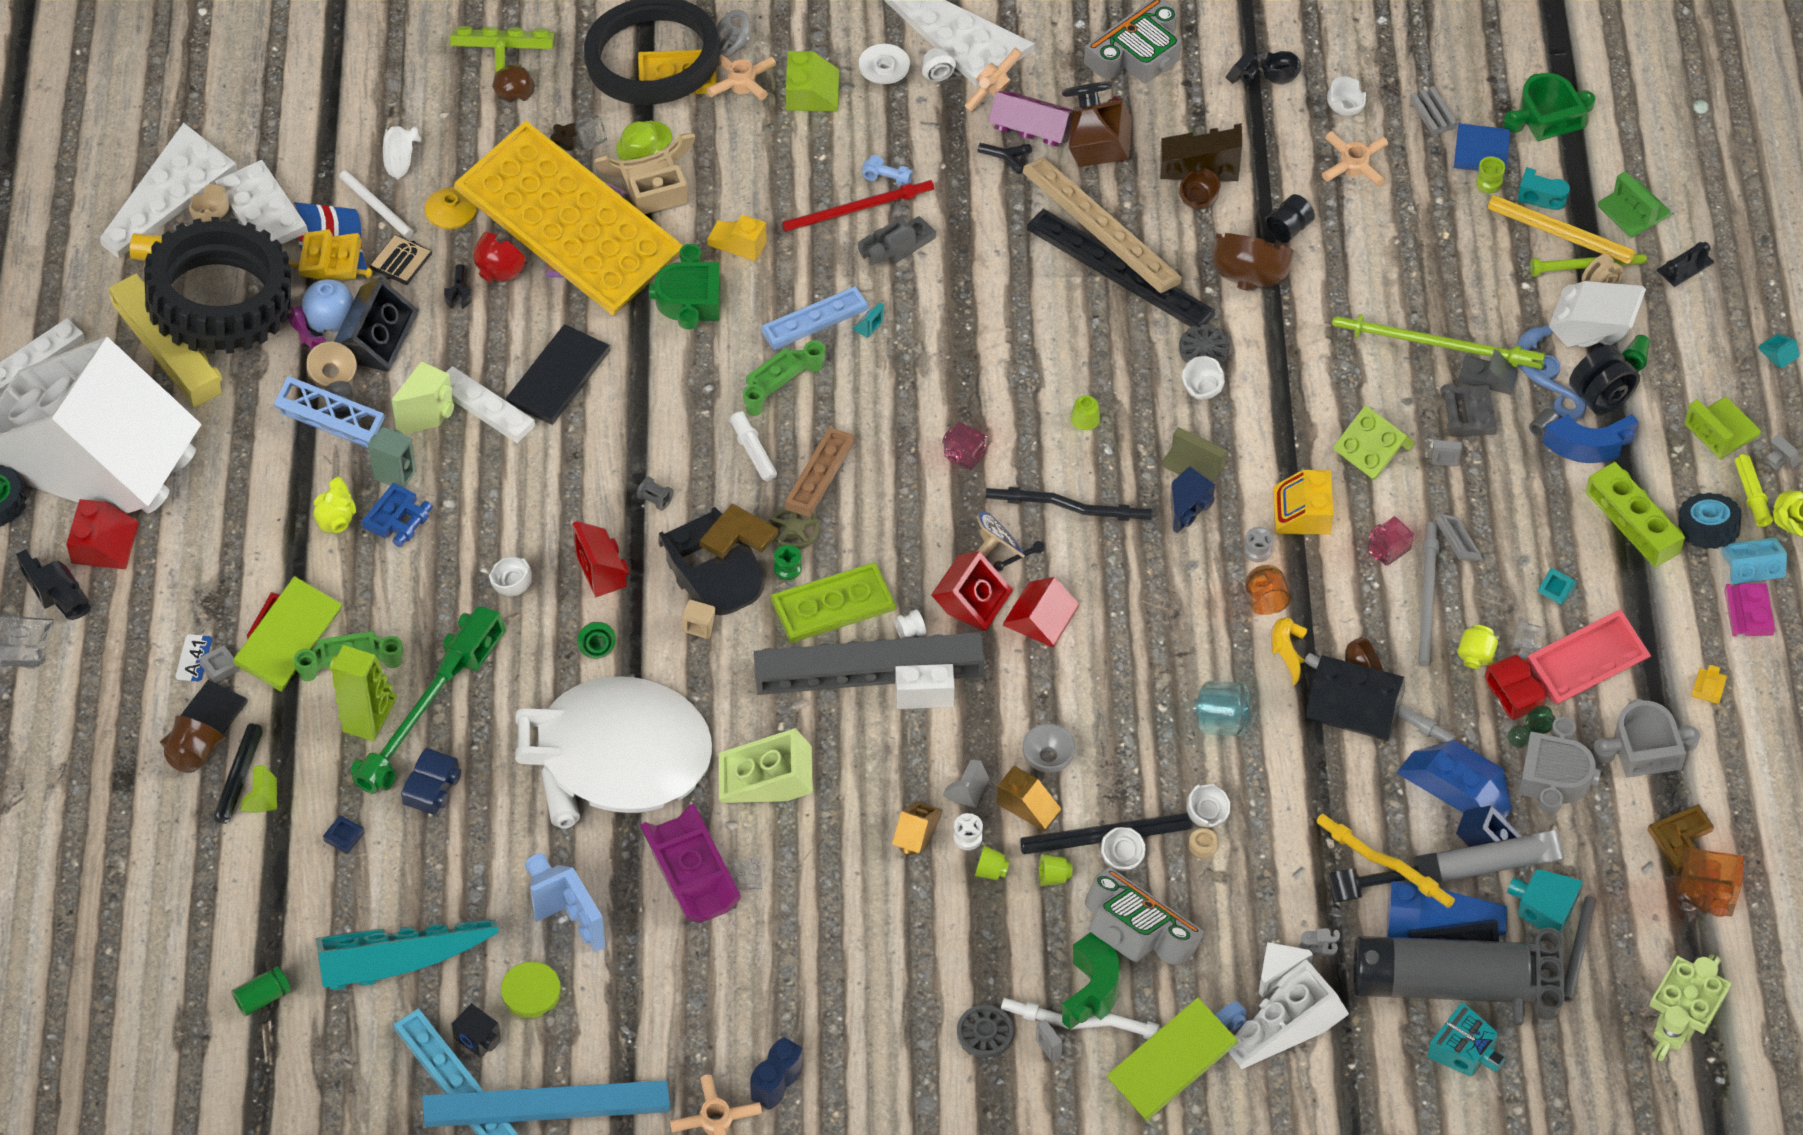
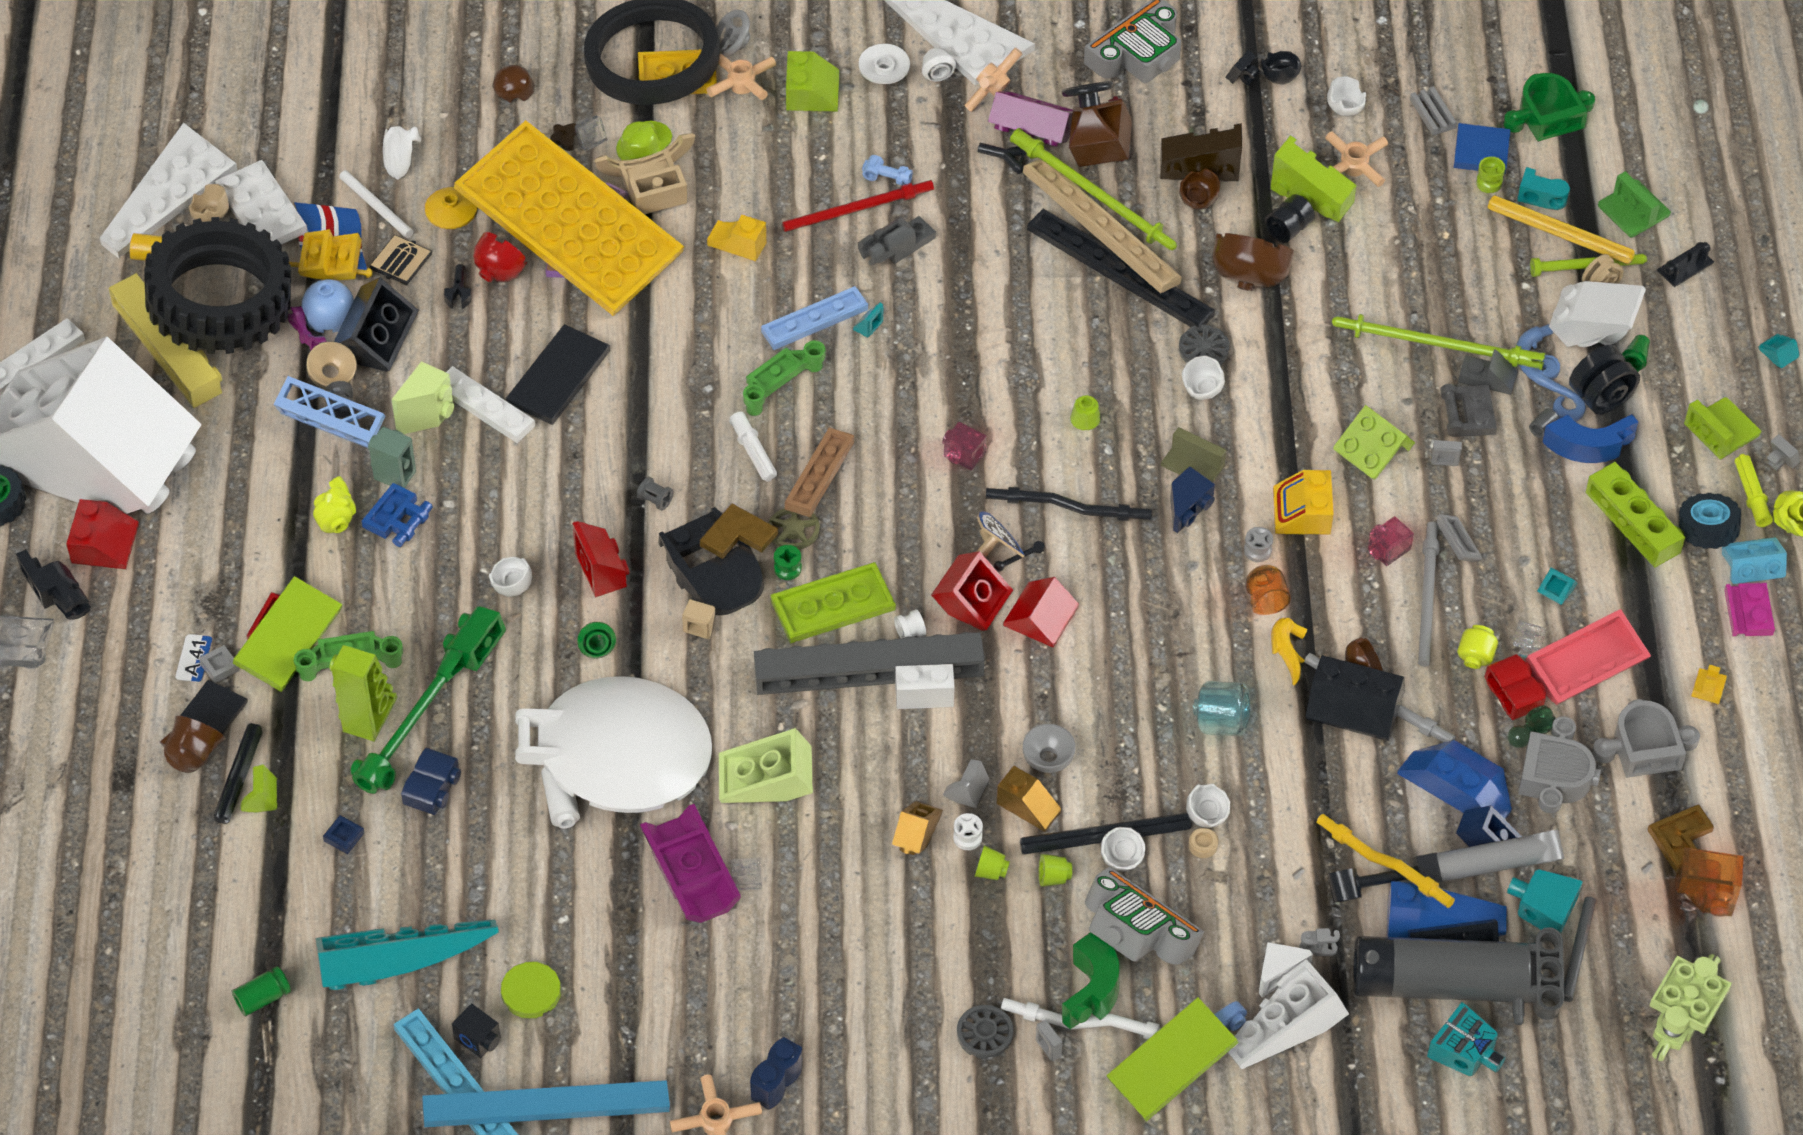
lime plate [450,26,555,72] -> none
light blue plate [525,853,605,952] -> none
green piece [649,244,720,330] -> none
none -> lime bar [1010,128,1177,251]
none -> lime wedge [1270,135,1357,222]

